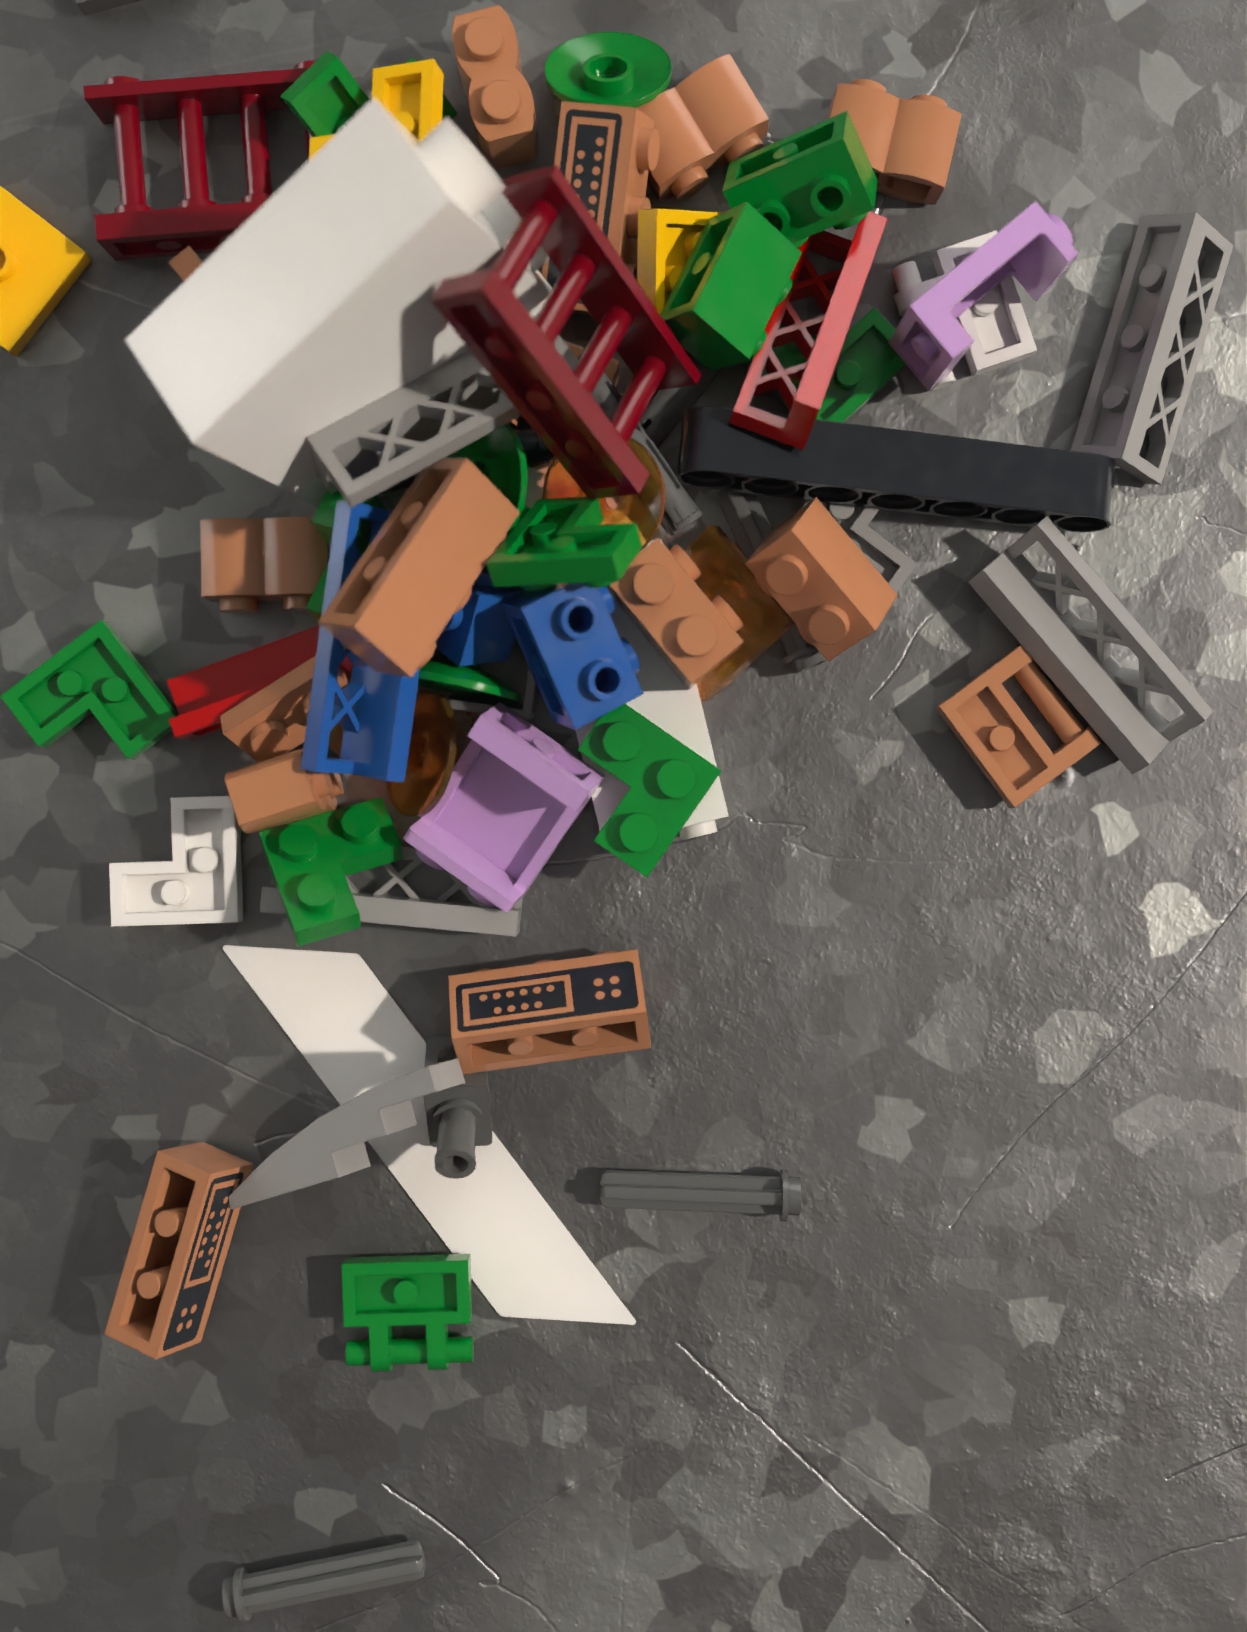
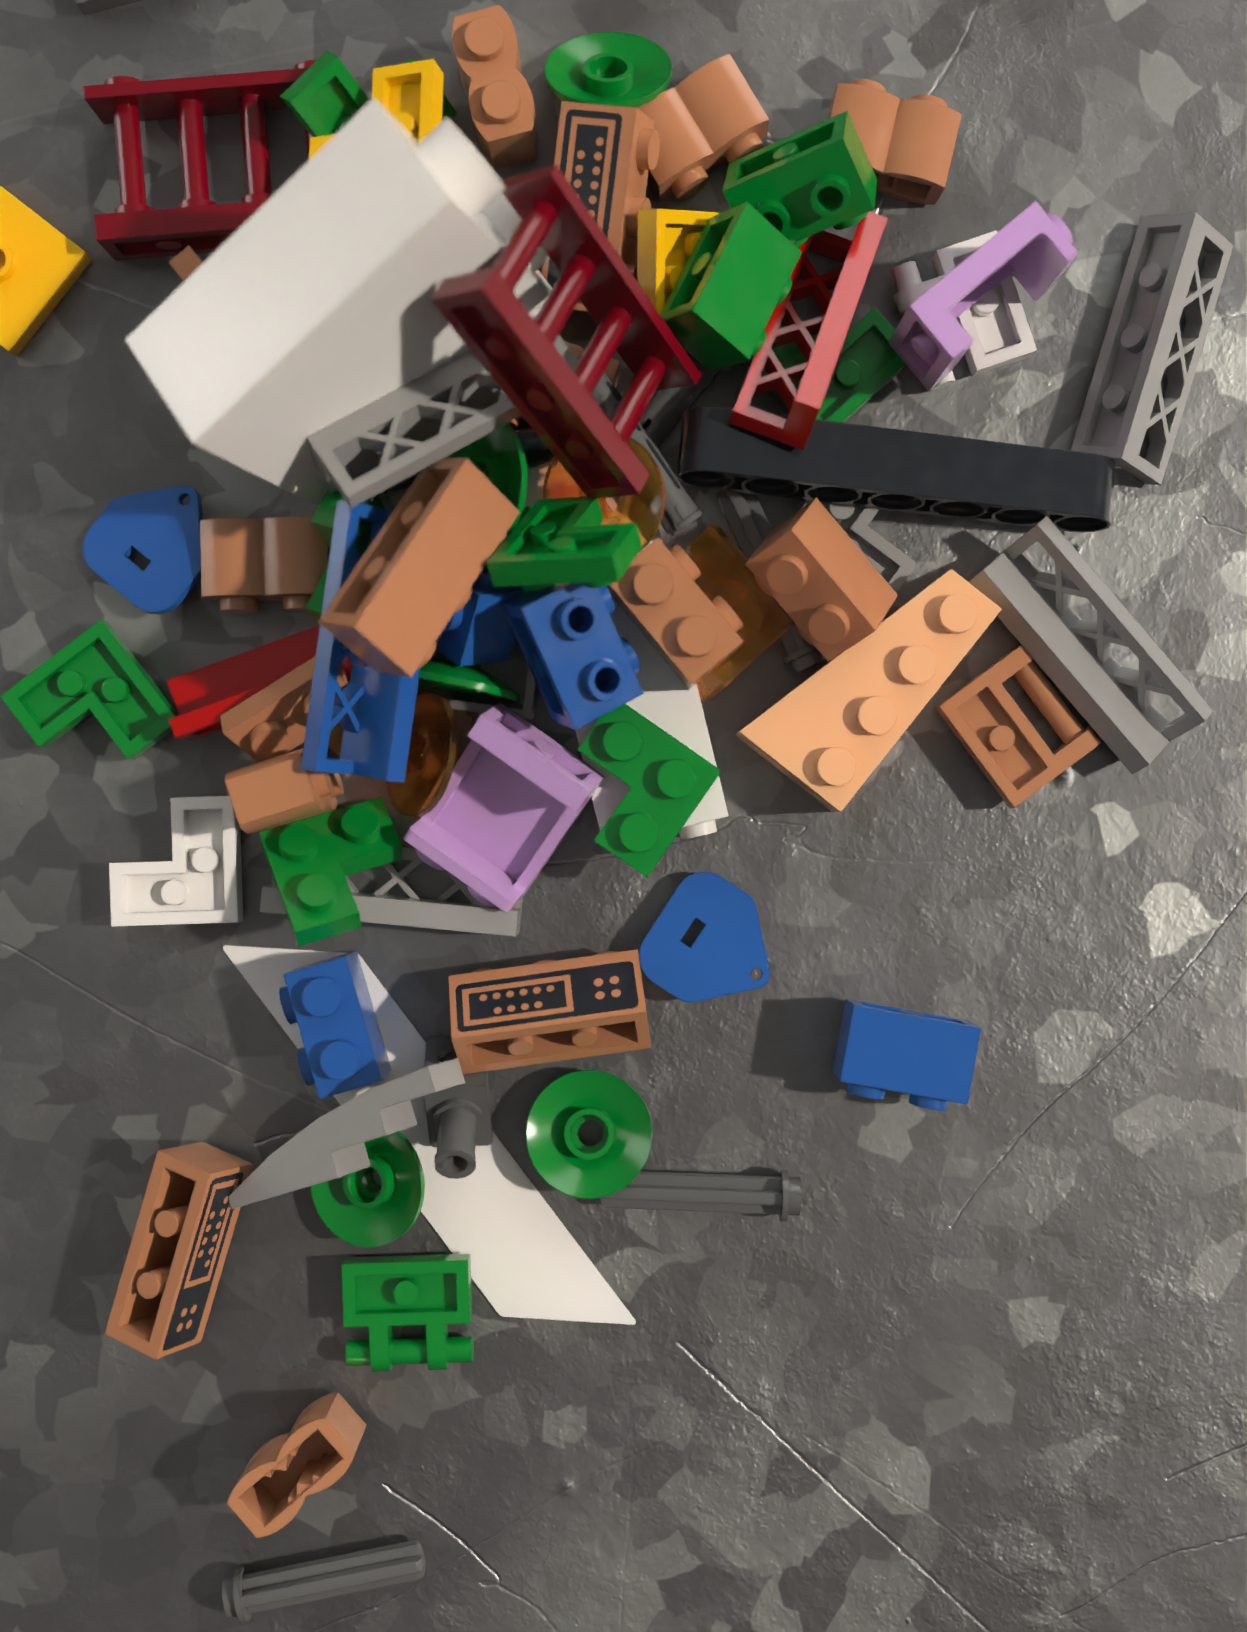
none -> blue piece [83,486,203,615]
none -> nougat brick [227,1392,367,1538]
none -> blue brick [279,951,391,1099]
none -> green dish [310,1131,425,1248]
none -> green dish [526,1070,653,1199]
none -> blue piece [639,872,770,1003]
none -> light nougat wedge [735,569,1002,812]
none -> blue brick [832,998,981,1111]

